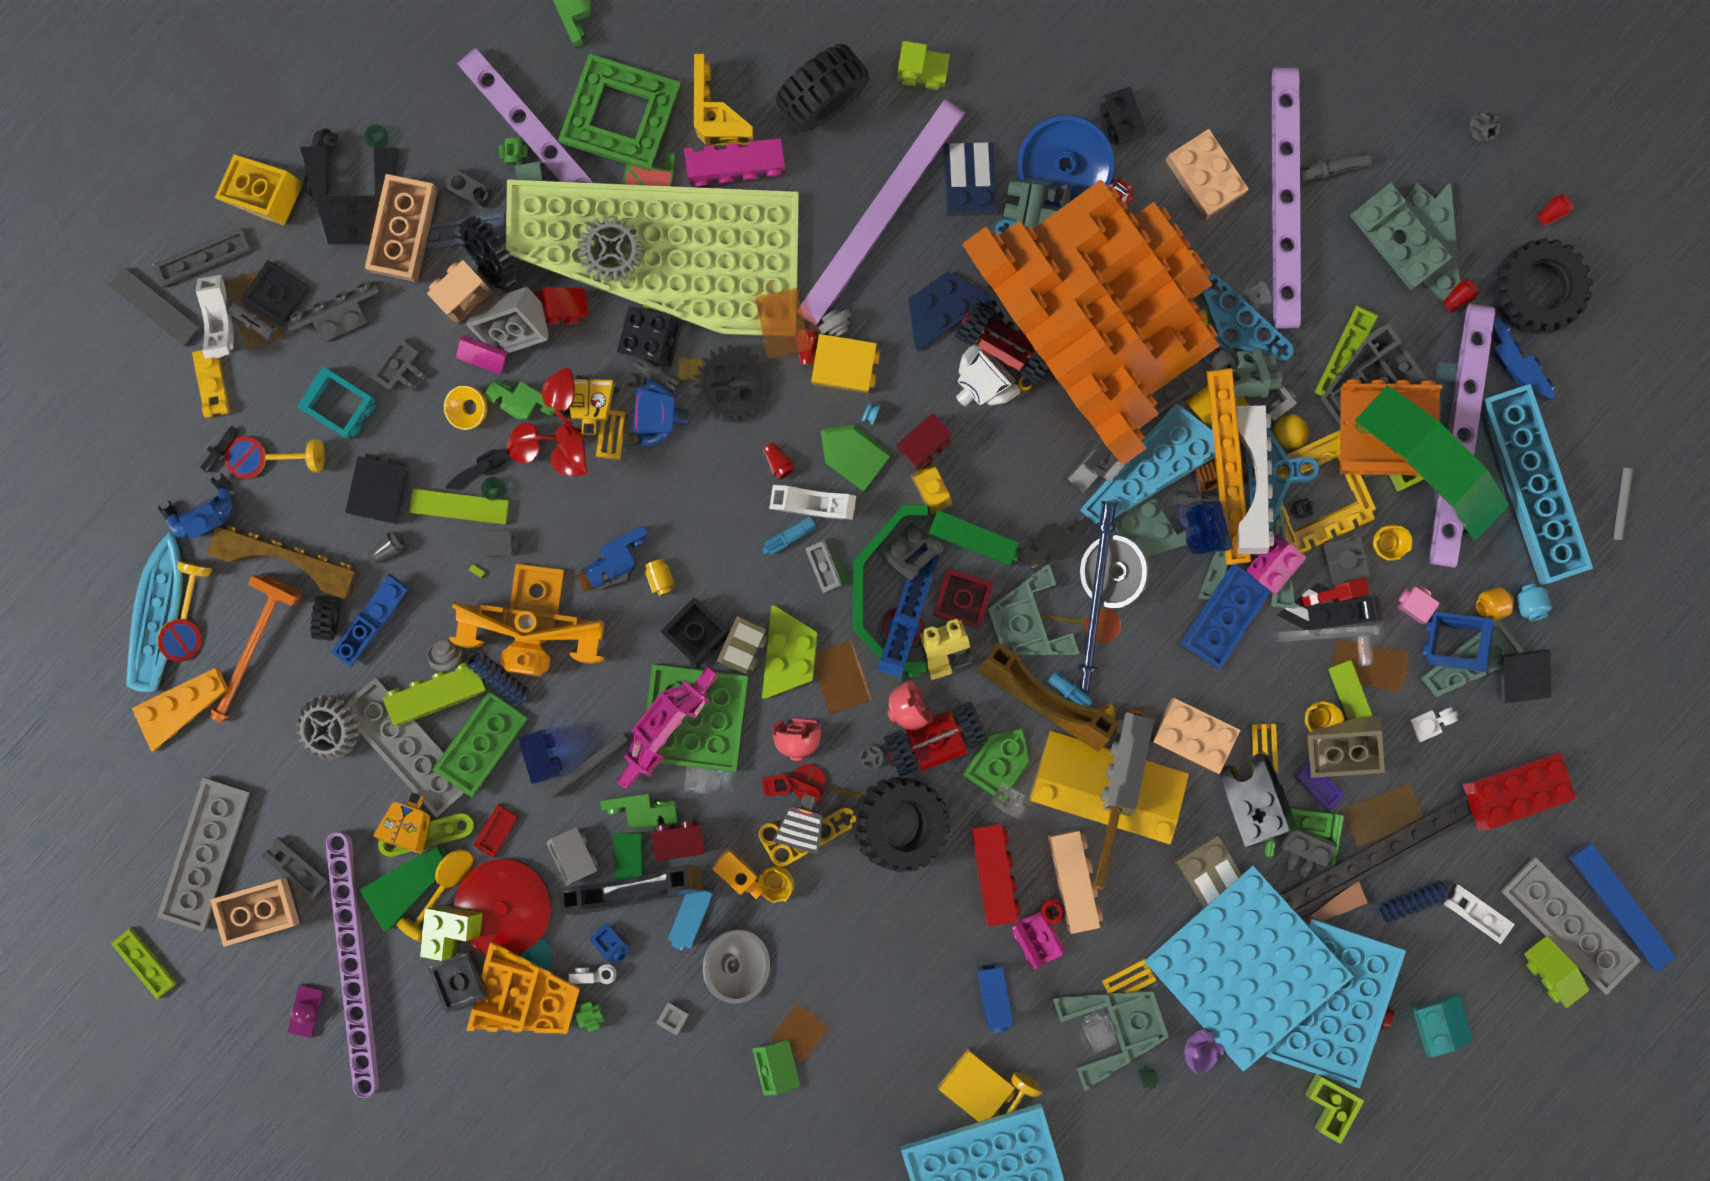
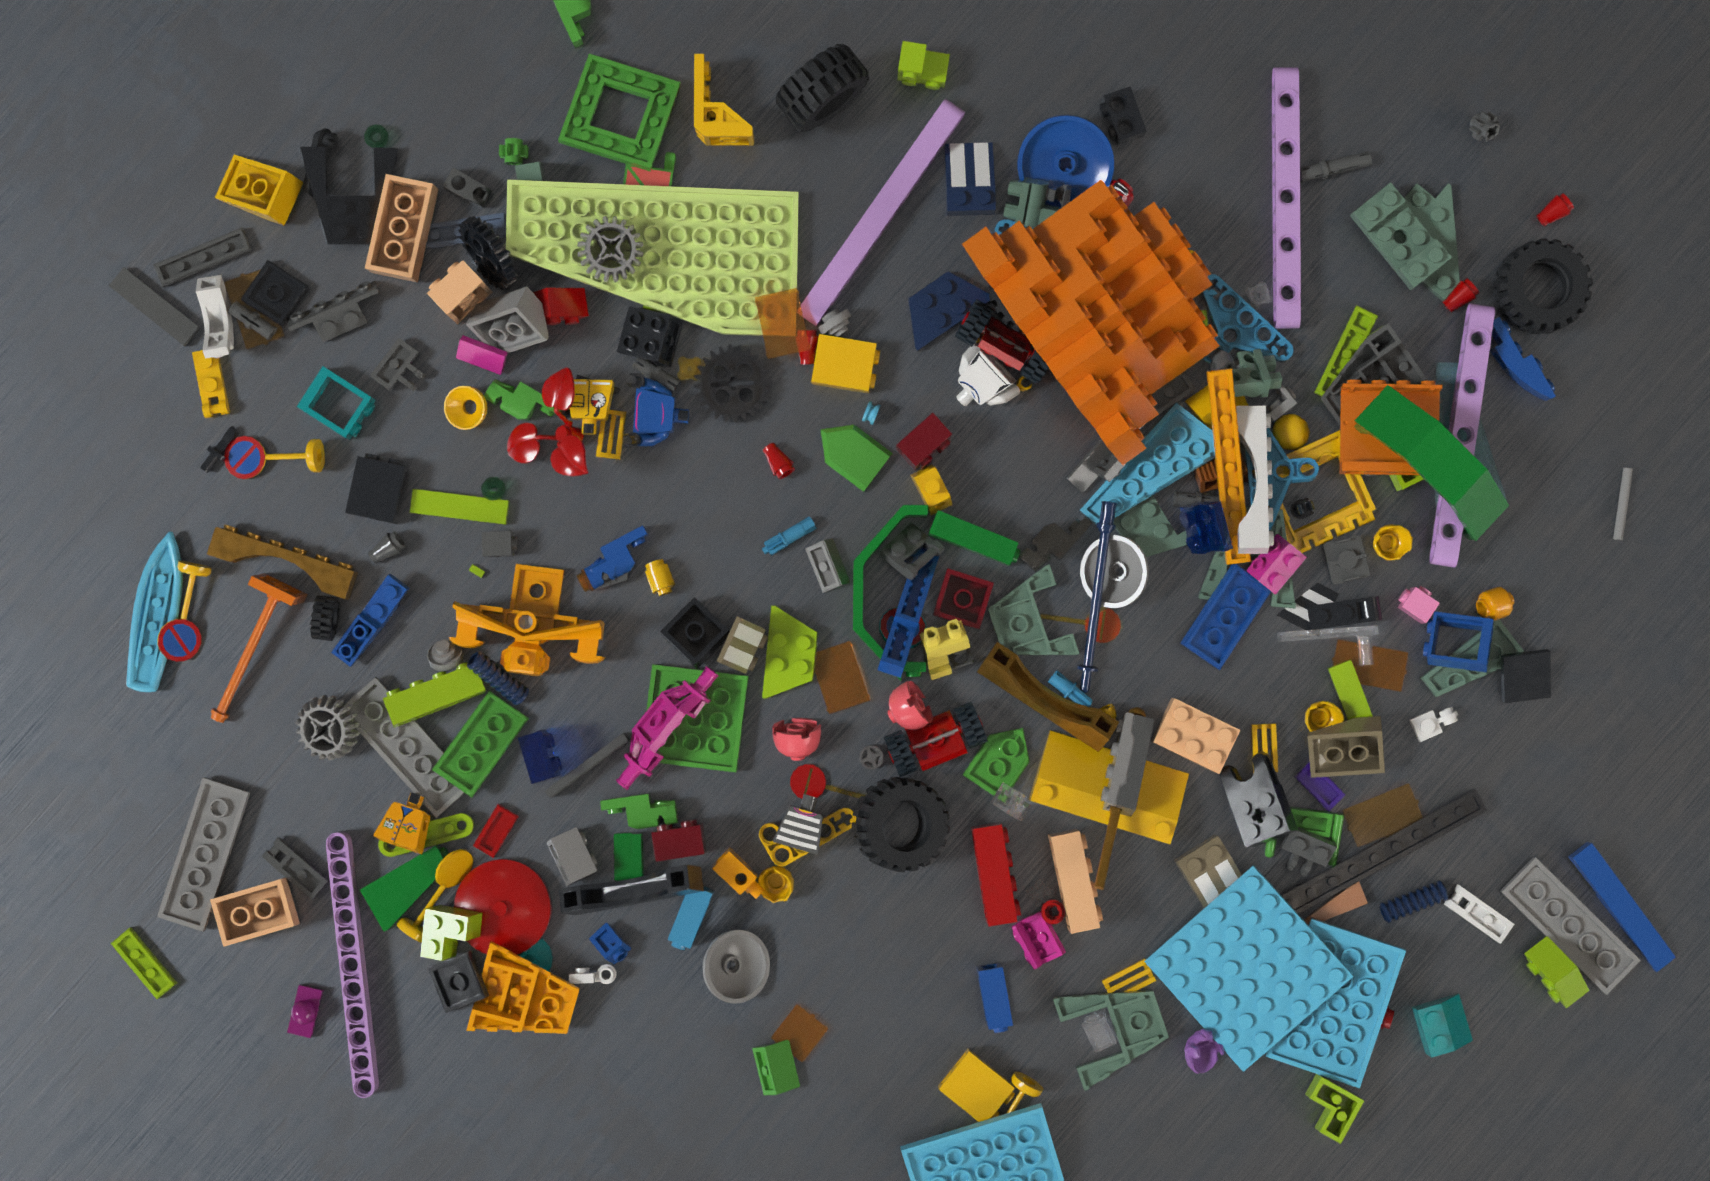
light orange wing [132,667,229,752] -> none
blue torso [158,473,233,539] -> none
black piece [445,448,511,490] -> none
lavender beam [457,48,593,183] -> none
bright green gear [575,1000,604,1032] -> none
light grey plate [656,1001,689,1036] -> none
dark pink wedge [684,138,785,188] -> none
clear brick [684,767,721,794] -> none
red piece [761,773,823,805] -> none
white arch [769,485,856,520] -> none
clear green plate [1139,1065,1159,1089] -> none
light nougat brick [1165,129,1249,220] -> none
red piece [1302,577,1369,607] -> none
red brick [1463,753,1577,830] -> none
medium azure brick [1481,384,1593,585] -> none
medium azure head [1516,584,1552,621] -> none

